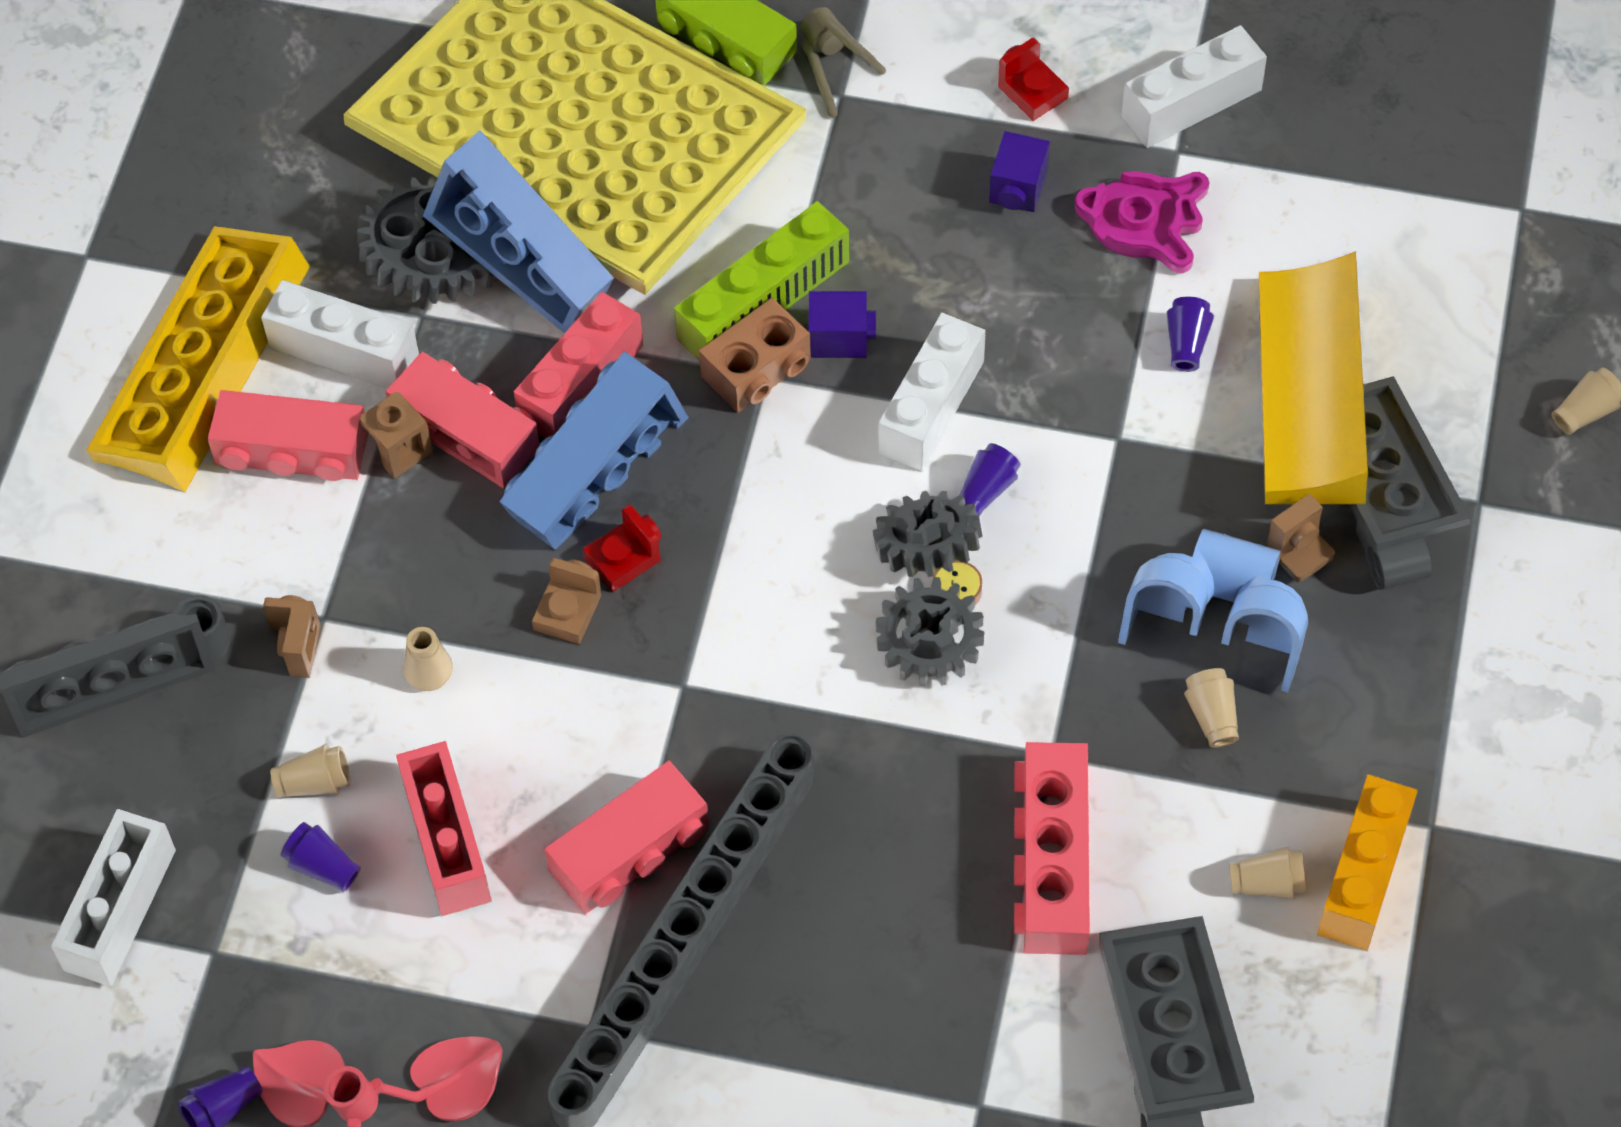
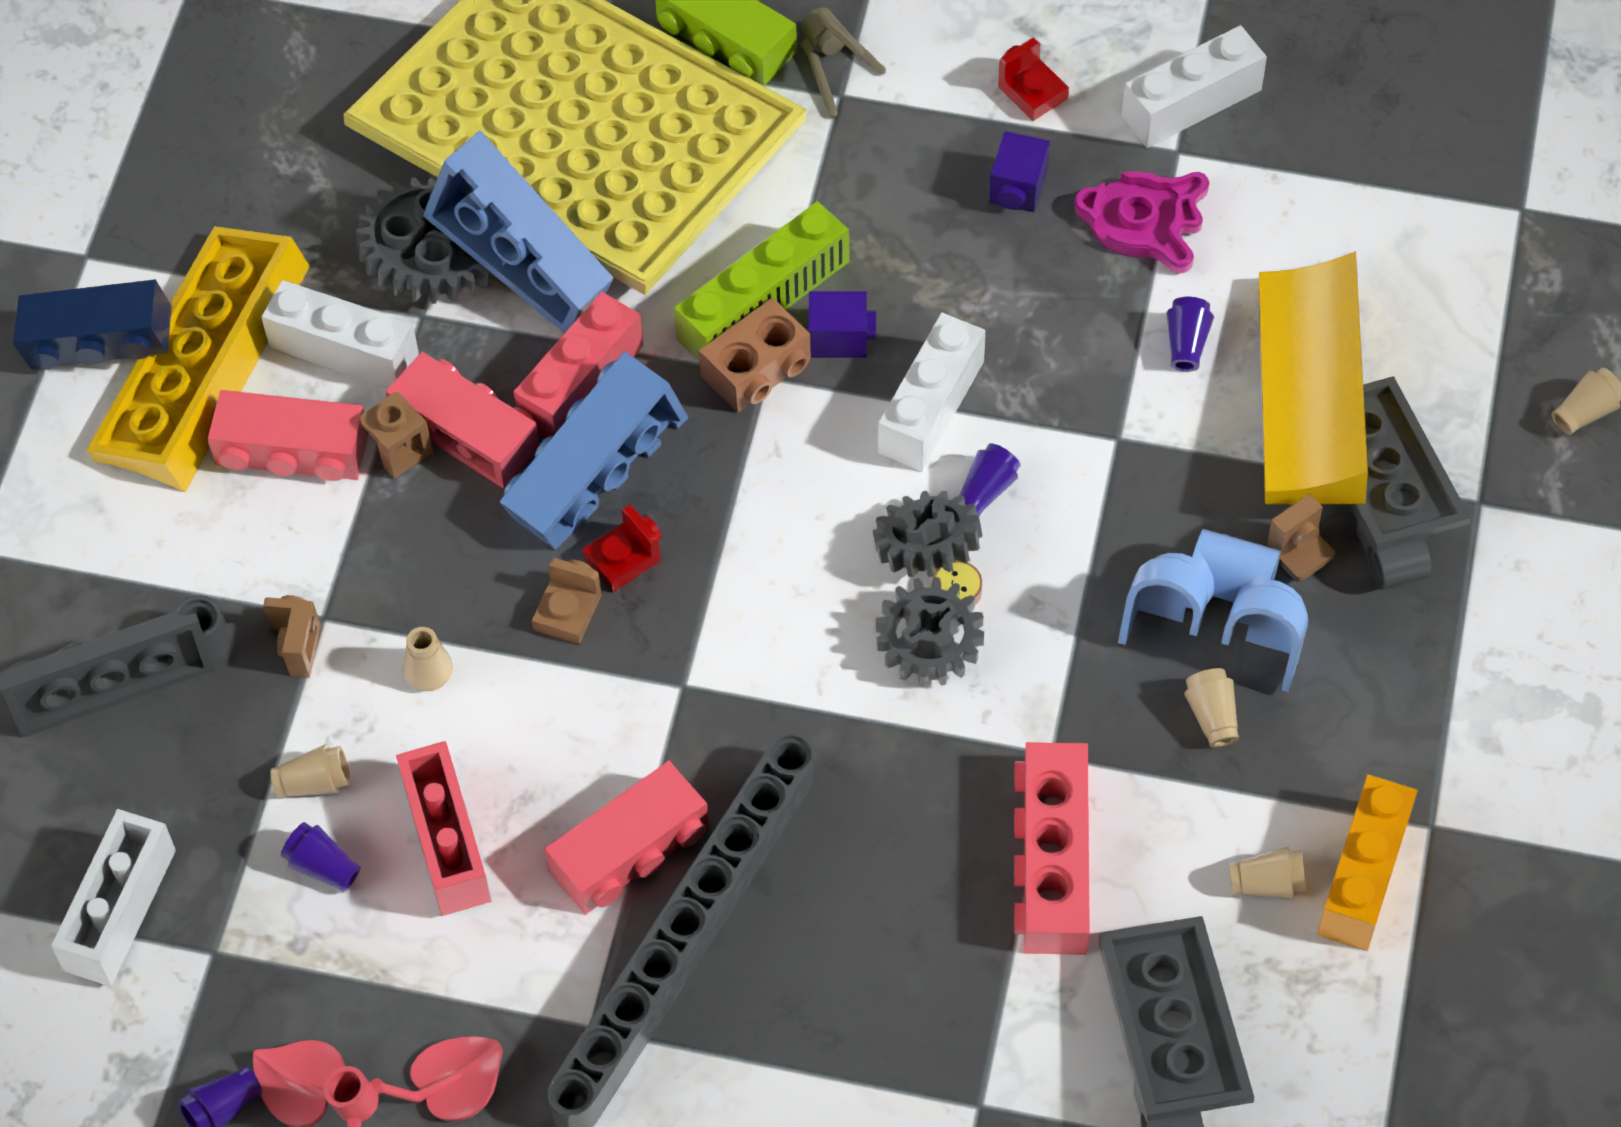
none -> dark blue brick [13,279,172,370]

